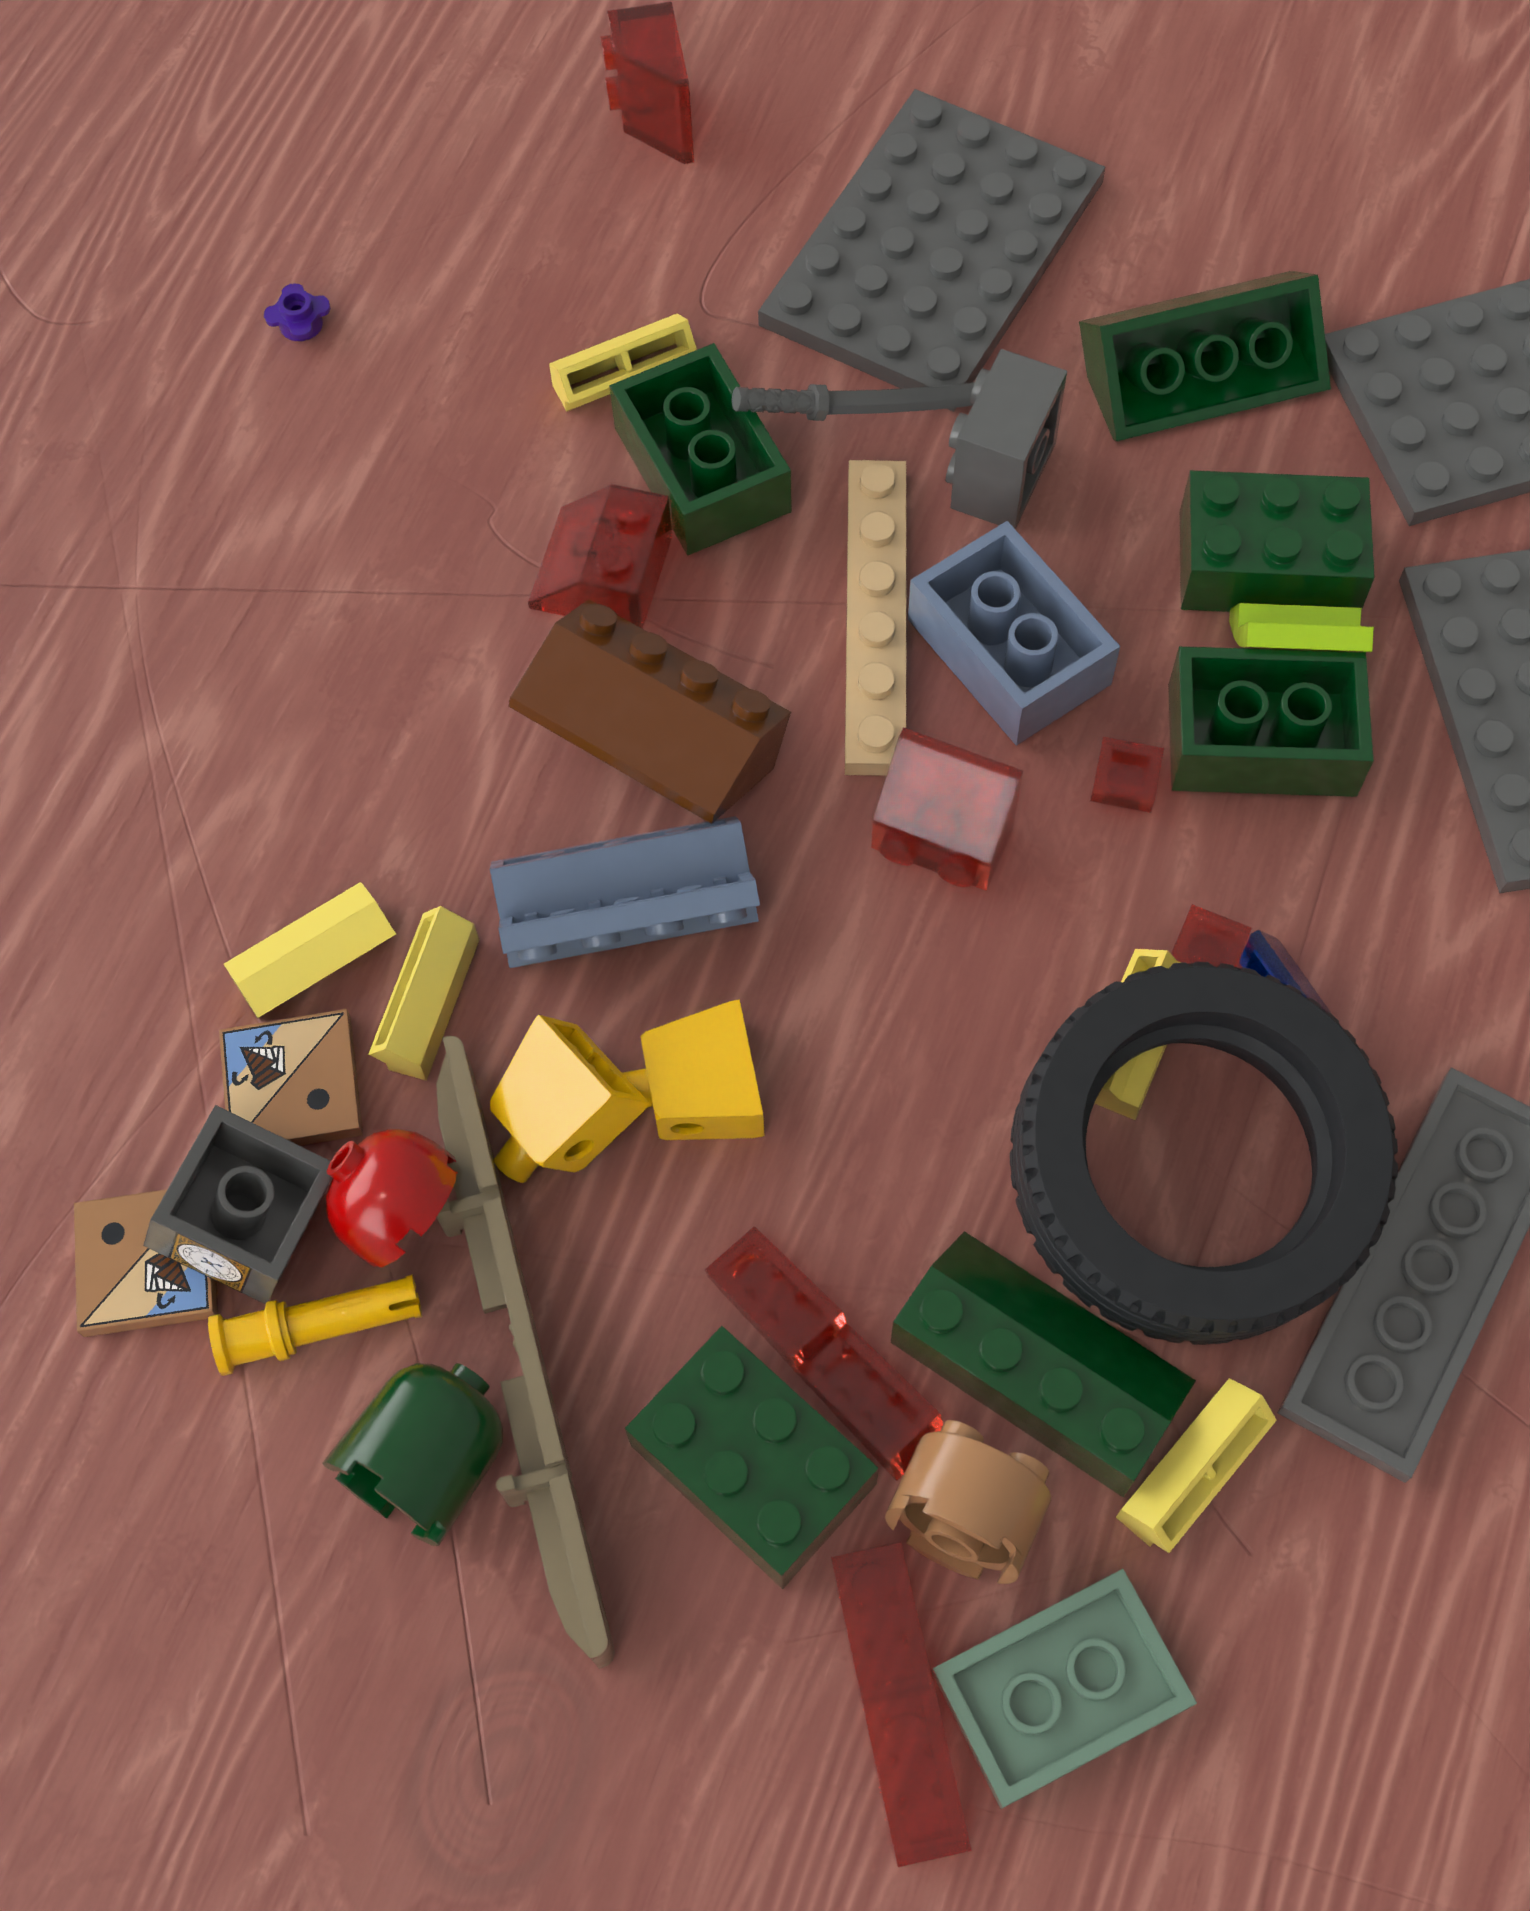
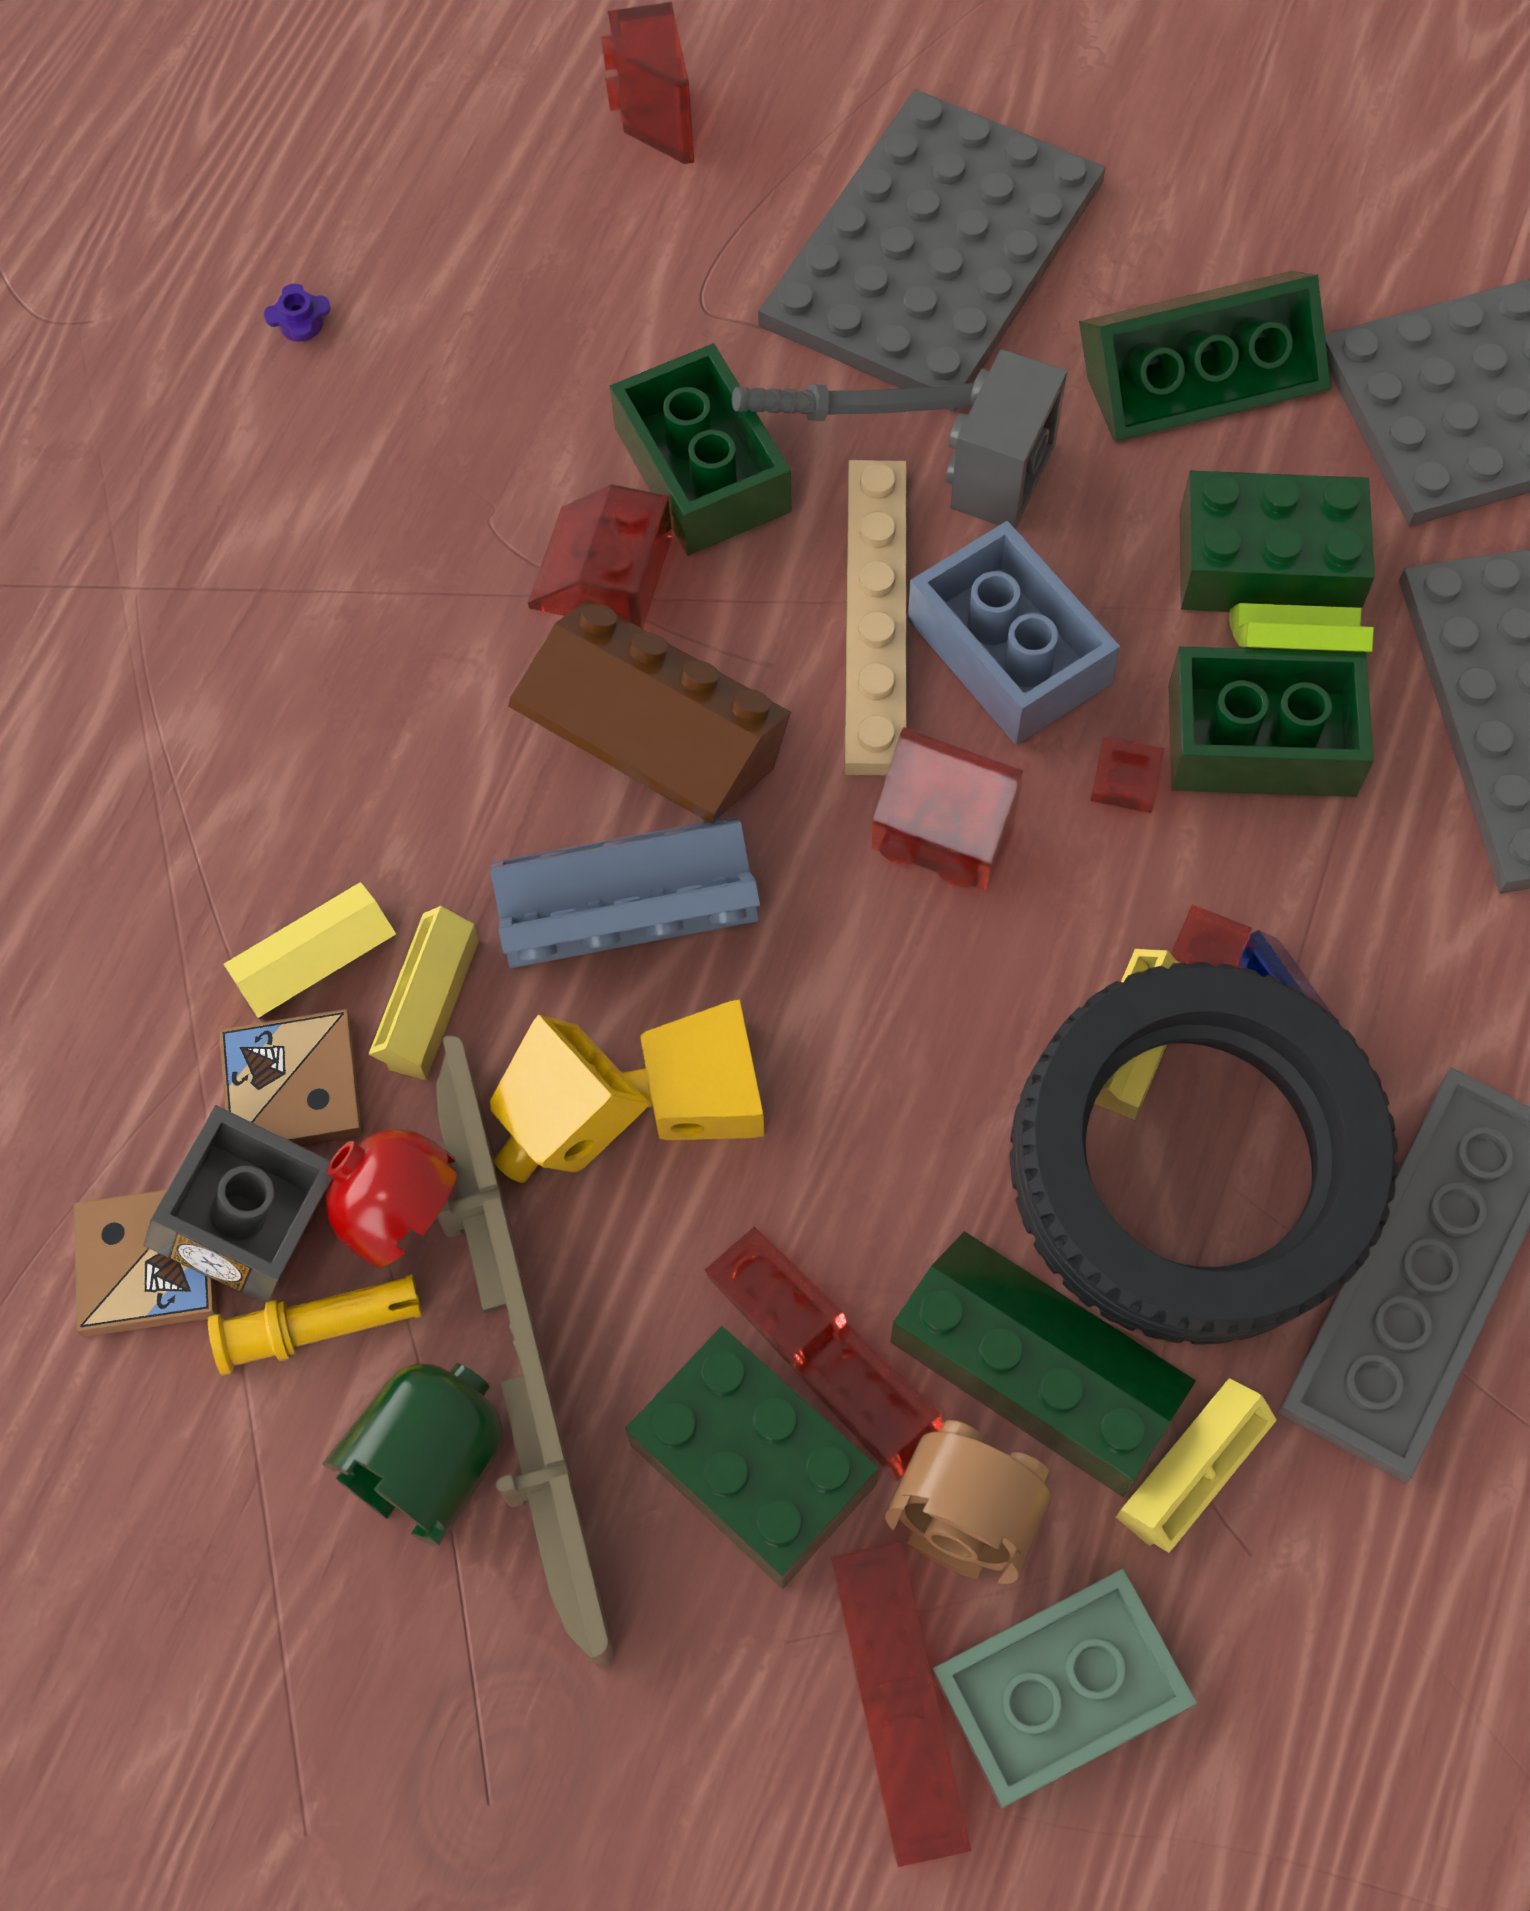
light yellow piece [549,314,697,411] -> none

